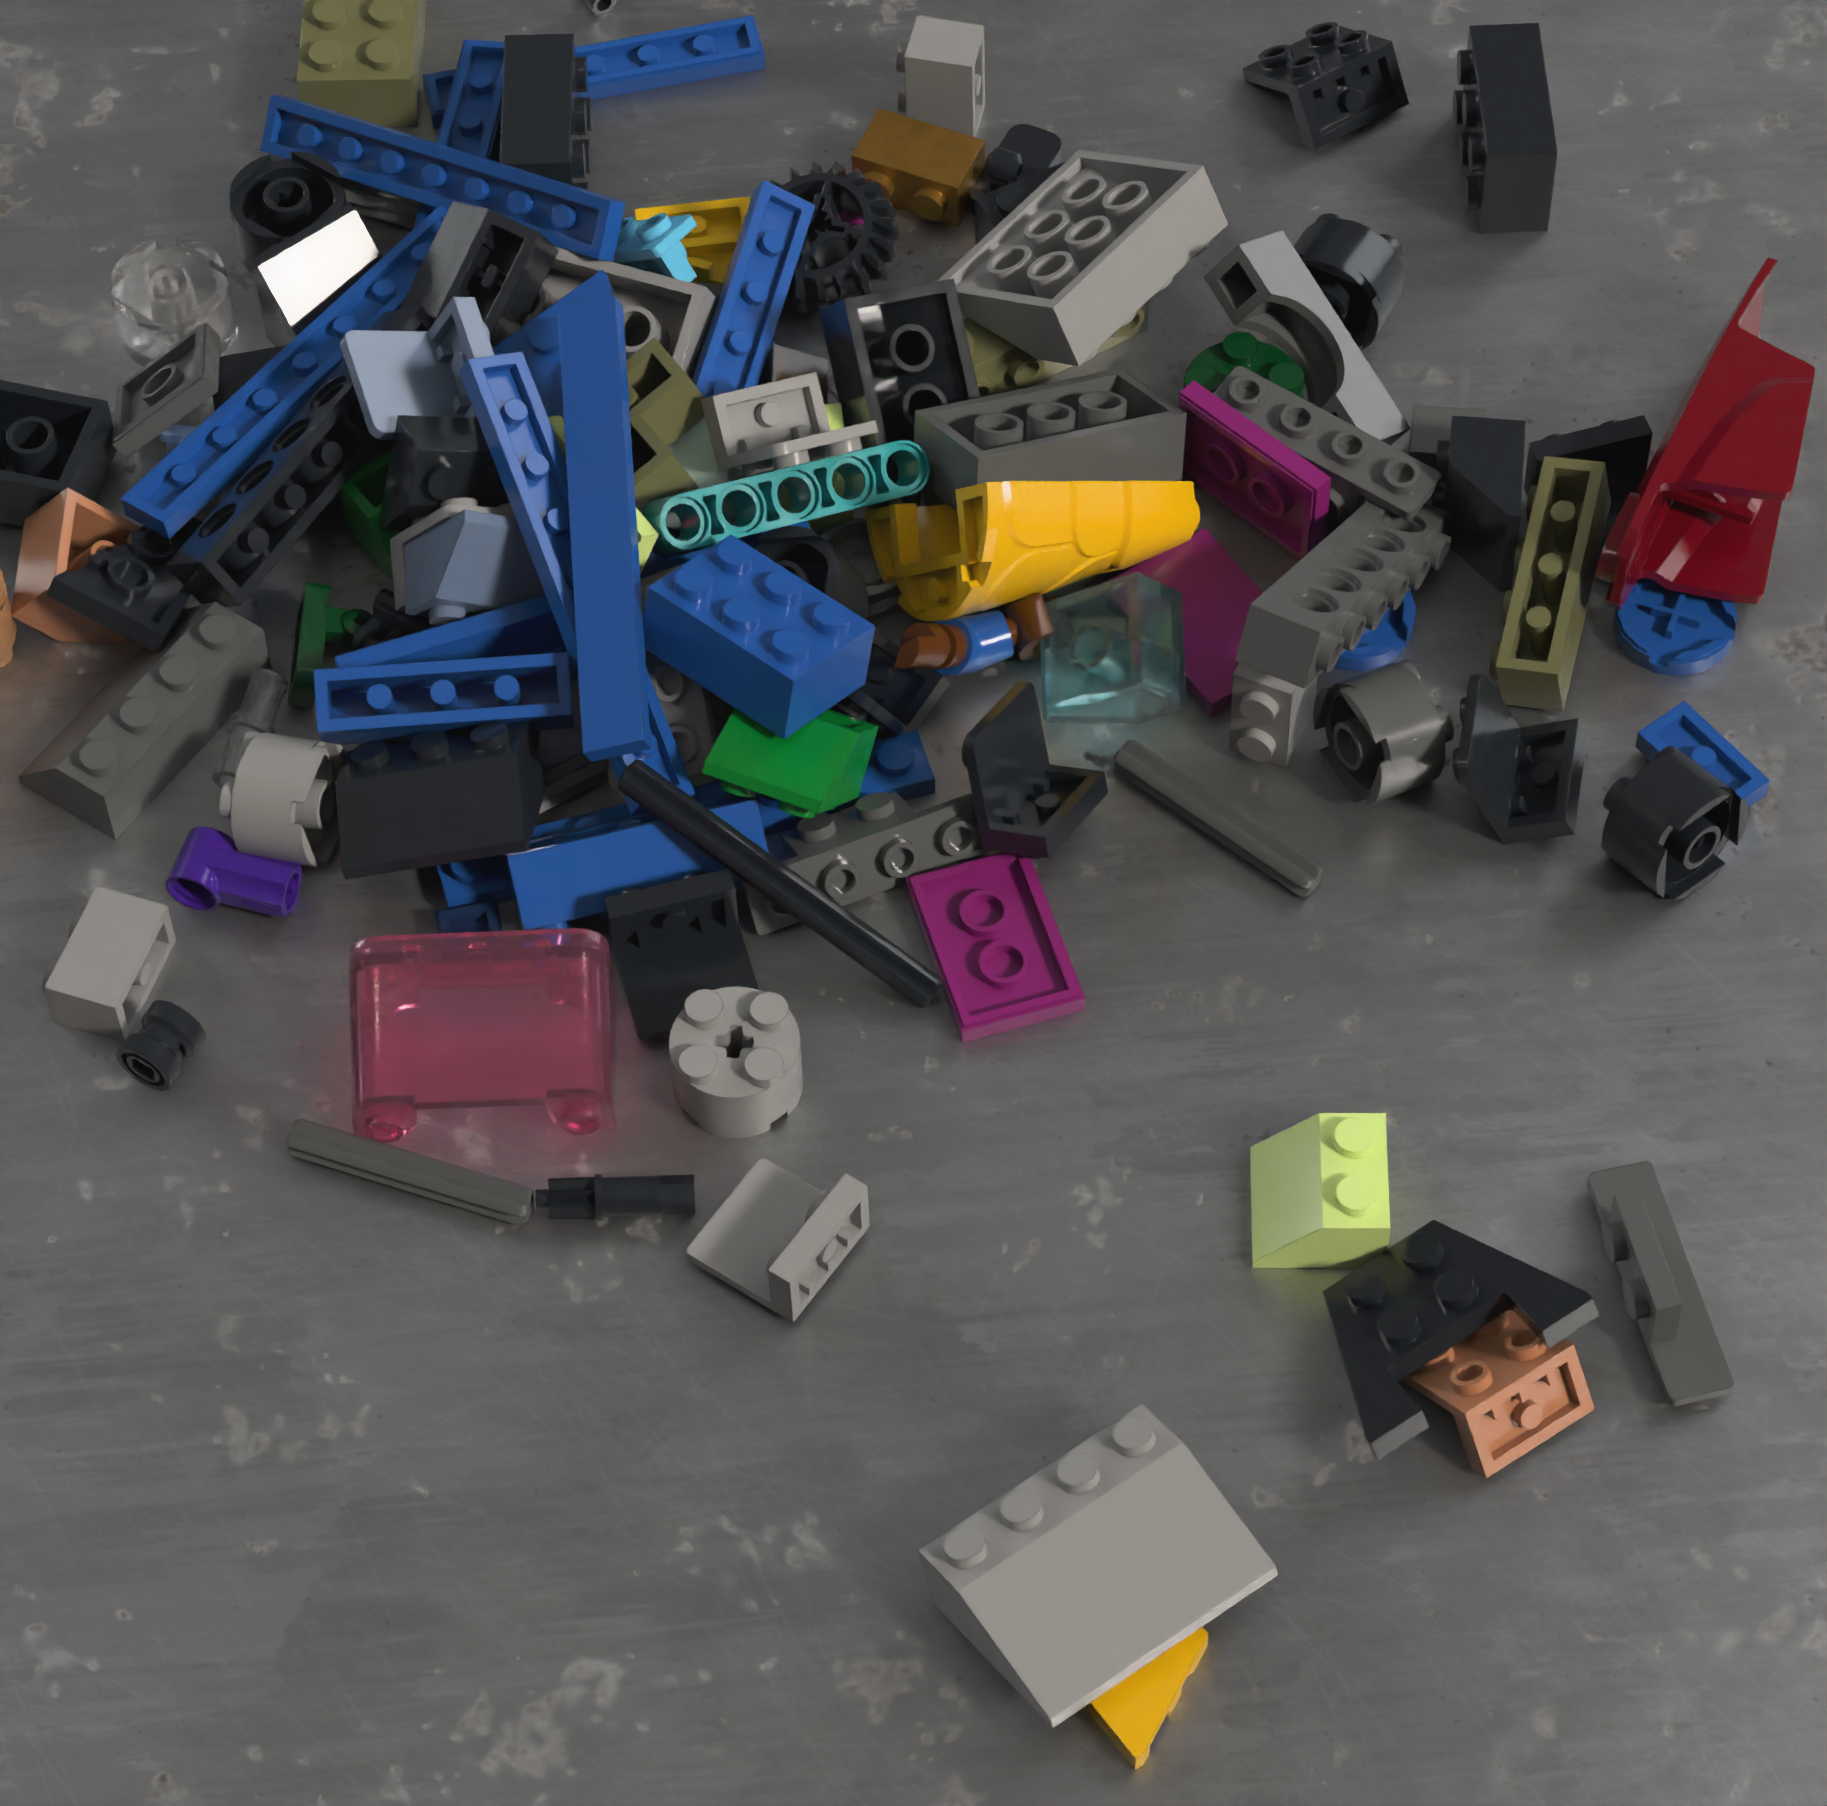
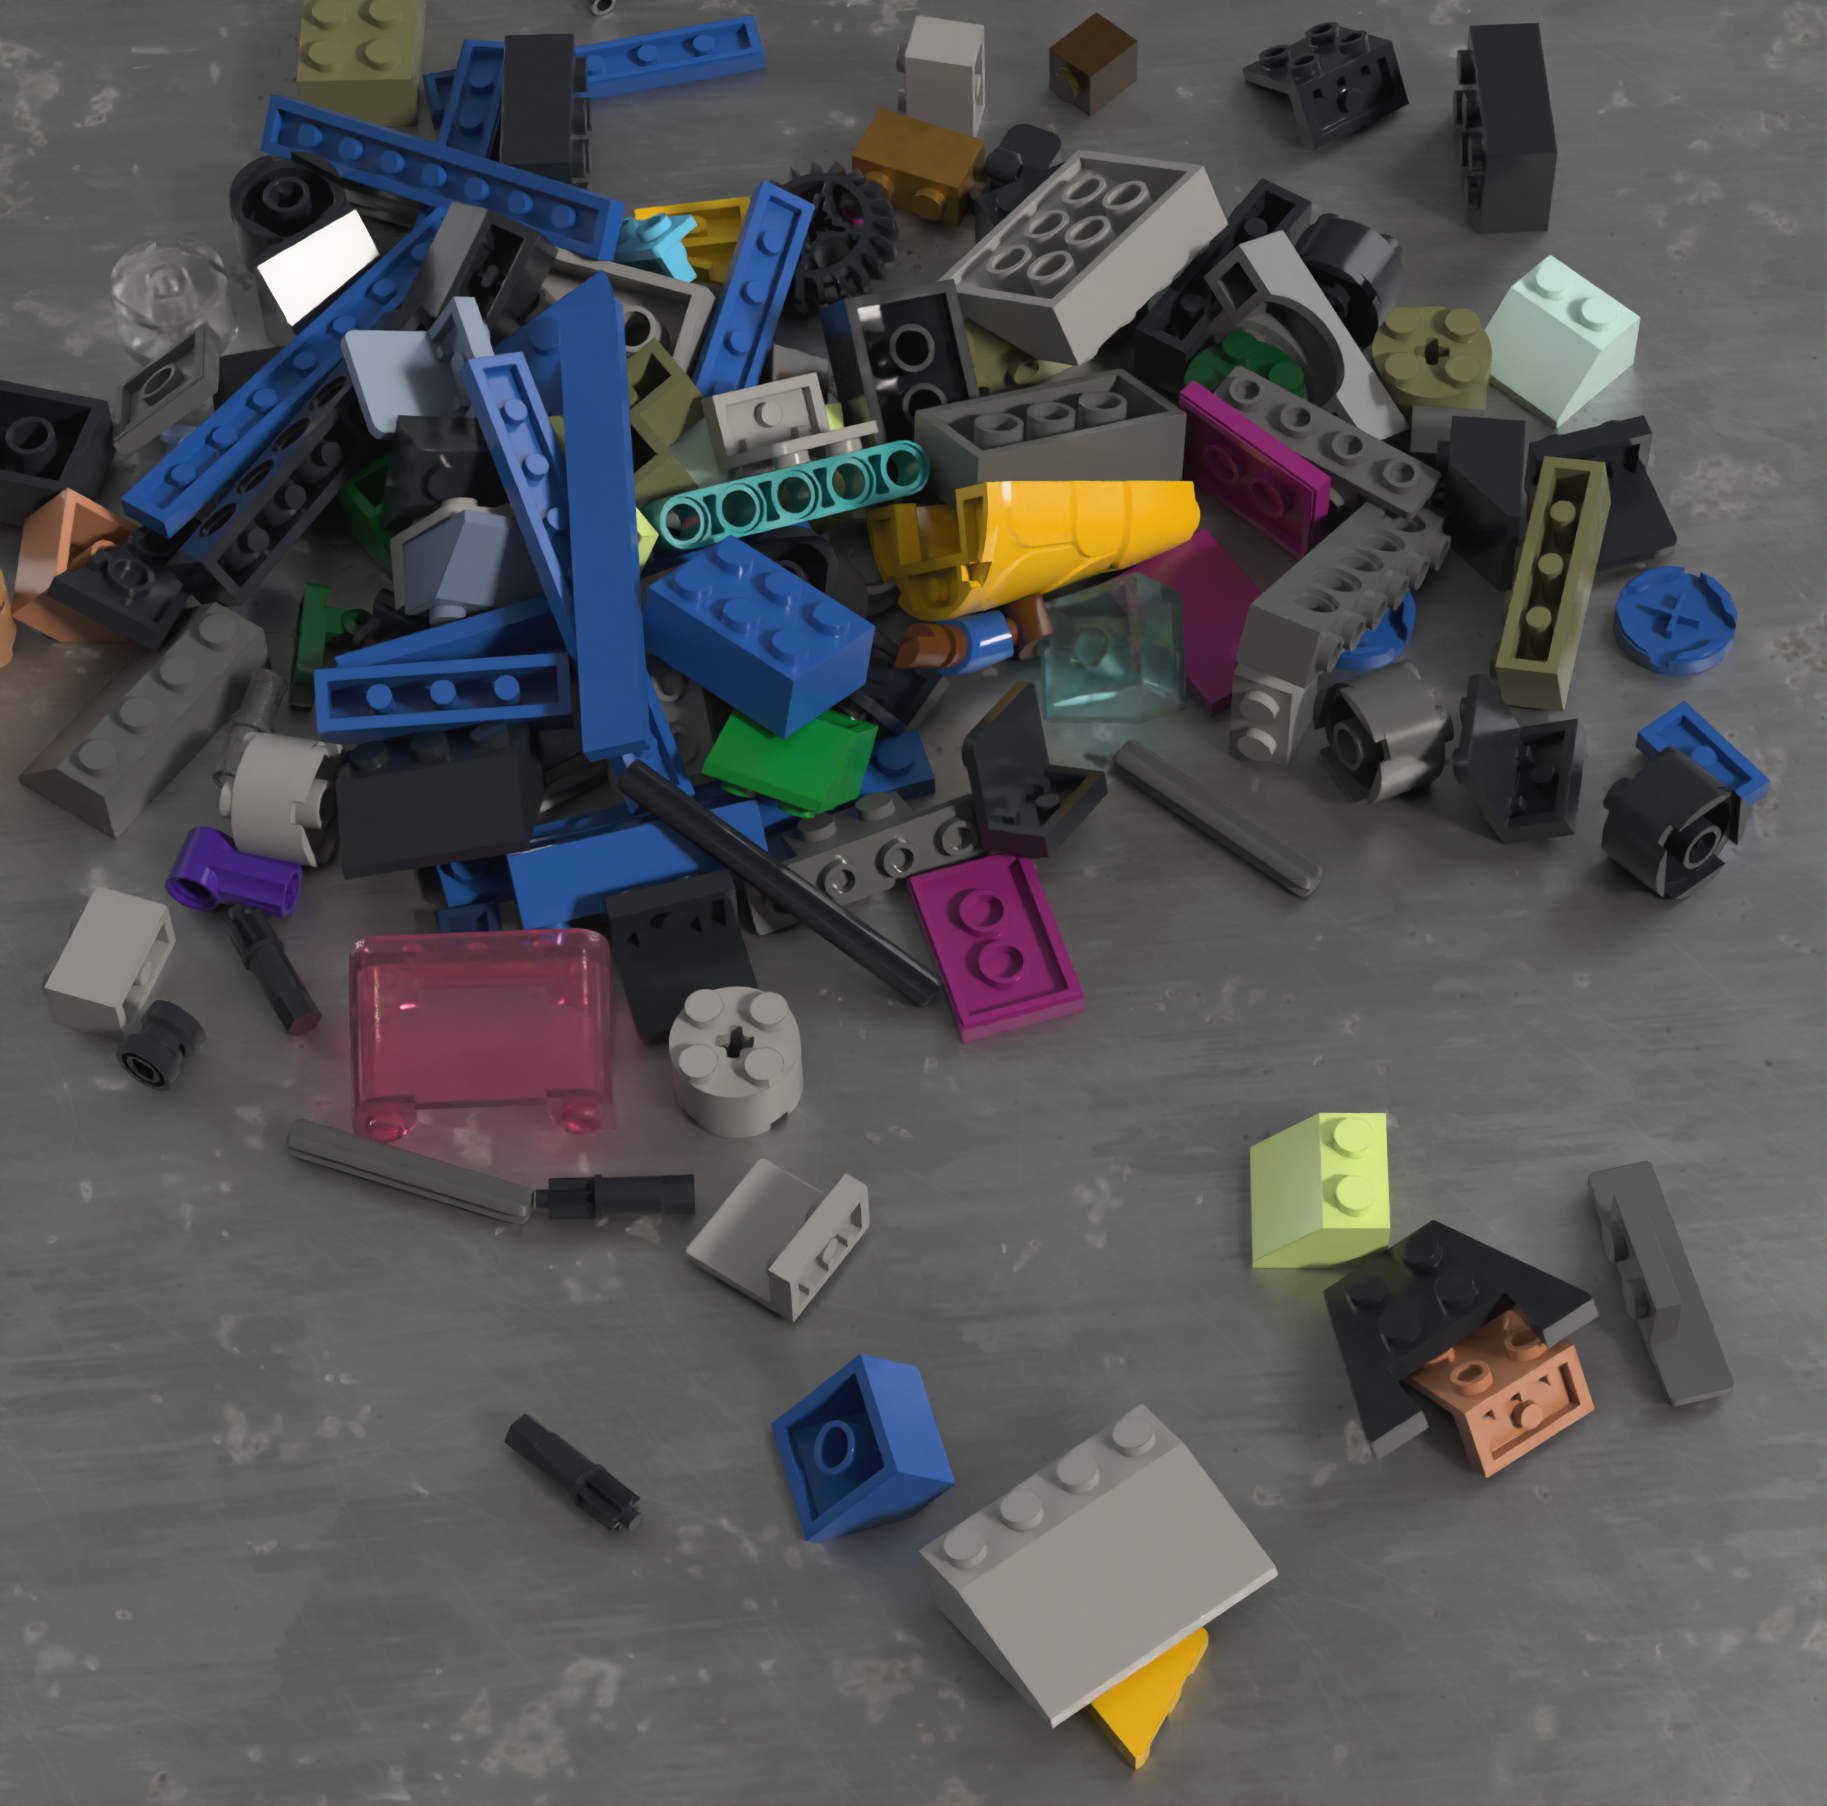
dark red piece [1595,257,1815,611] -> none
none -> black piece [225,903,322,1036]
none -> black piece [504,1413,643,1532]
none -> blue slope [771,1354,955,1543]
none -> dark brown brick [1049,12,1138,116]
none -> black brick [1131,178,1312,397]
none -> olive brick [1370,306,1492,441]
none -> light aqua slope [1484,255,1641,429]

